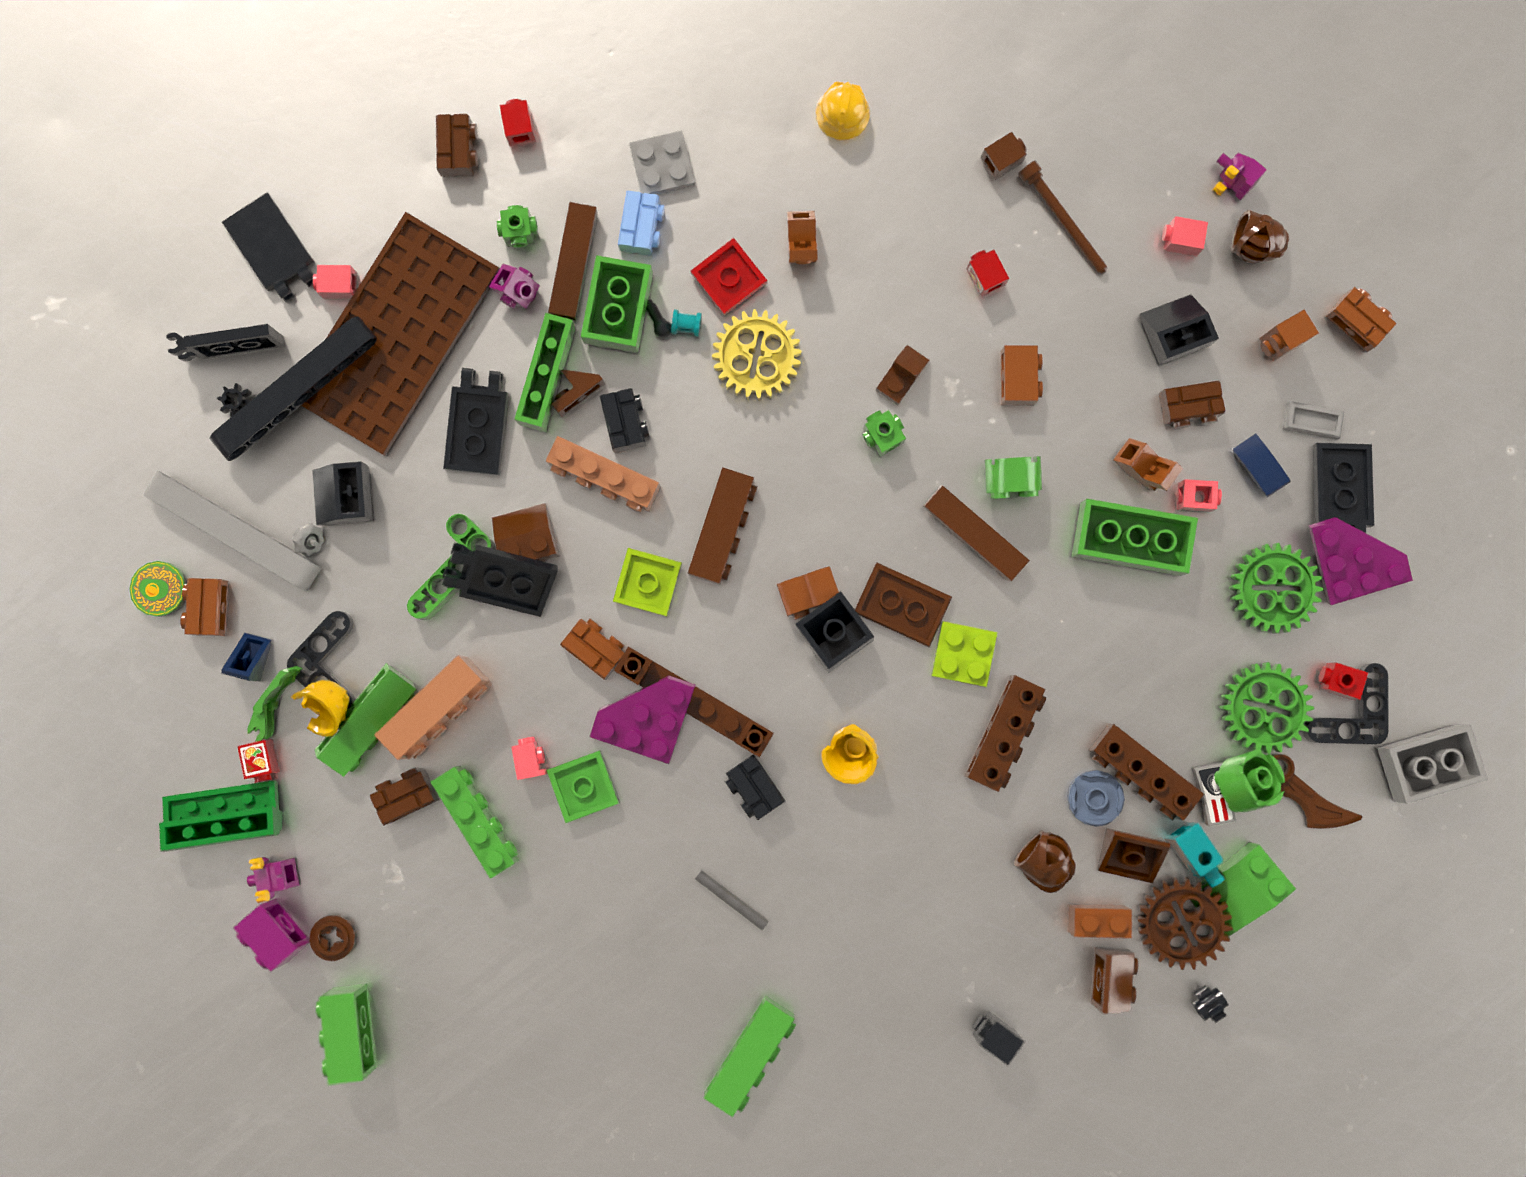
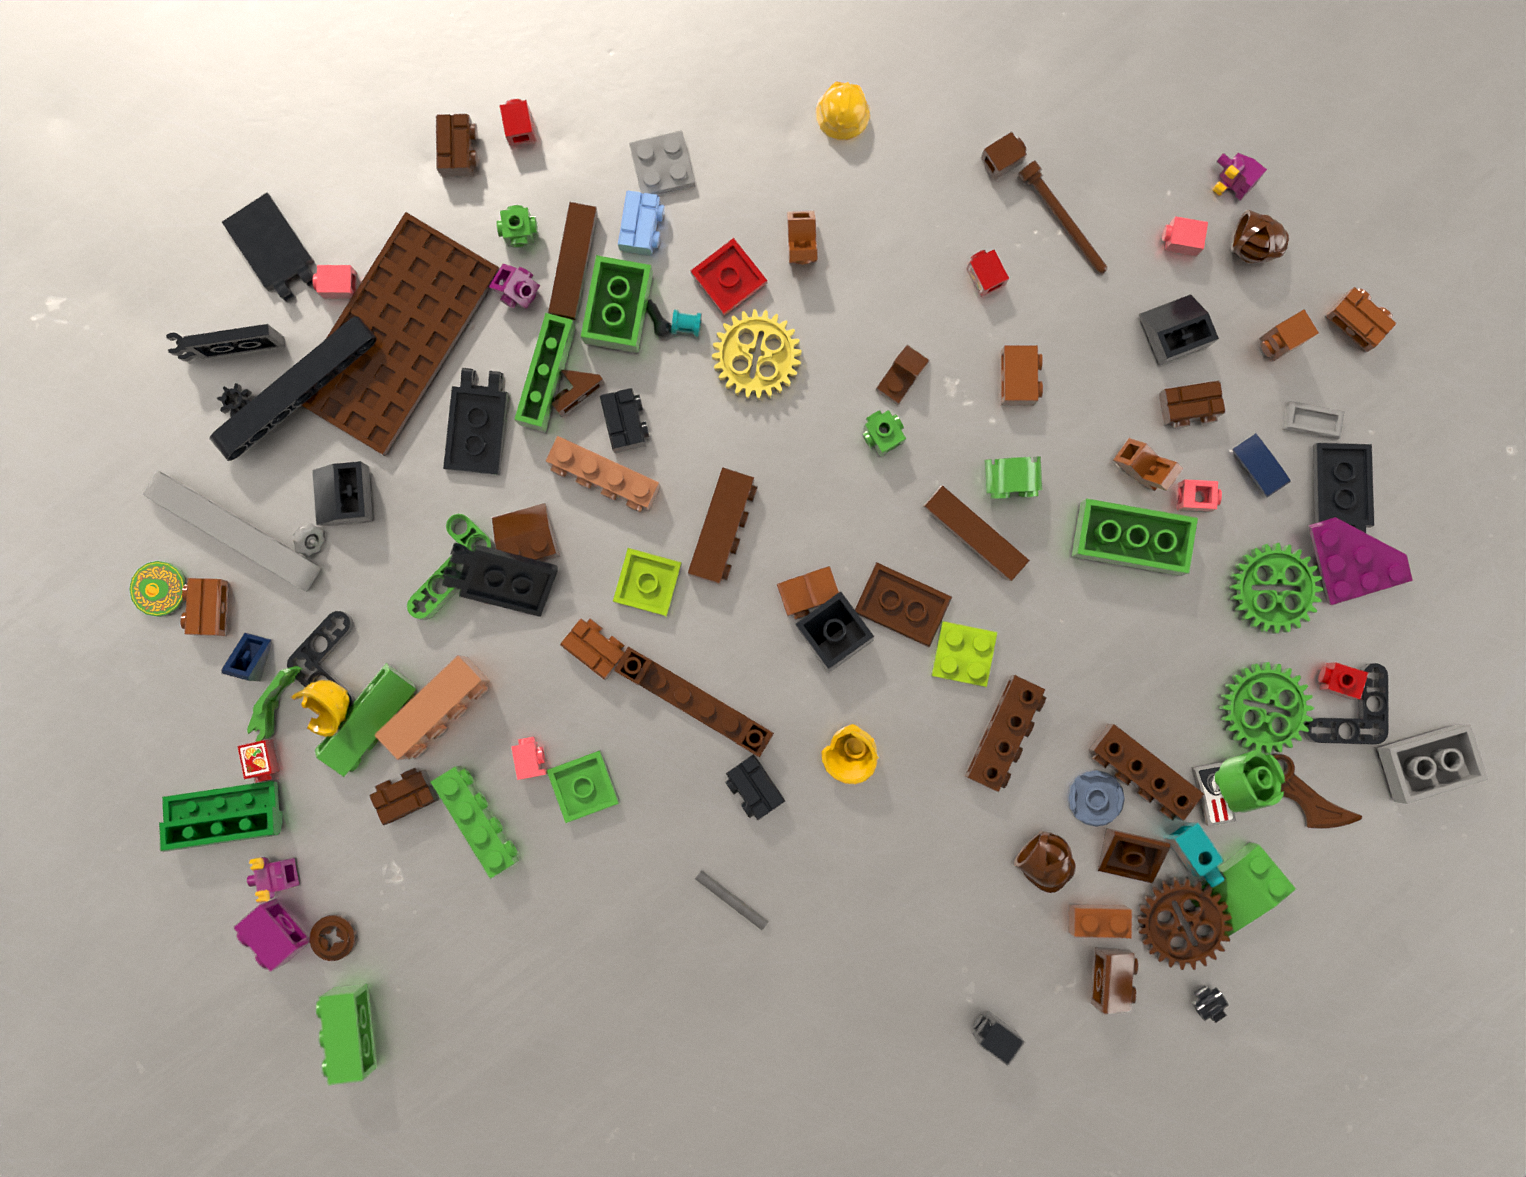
magenta plate [590,676,695,764] -> none
bright green brick [704,996,796,1117] -> none

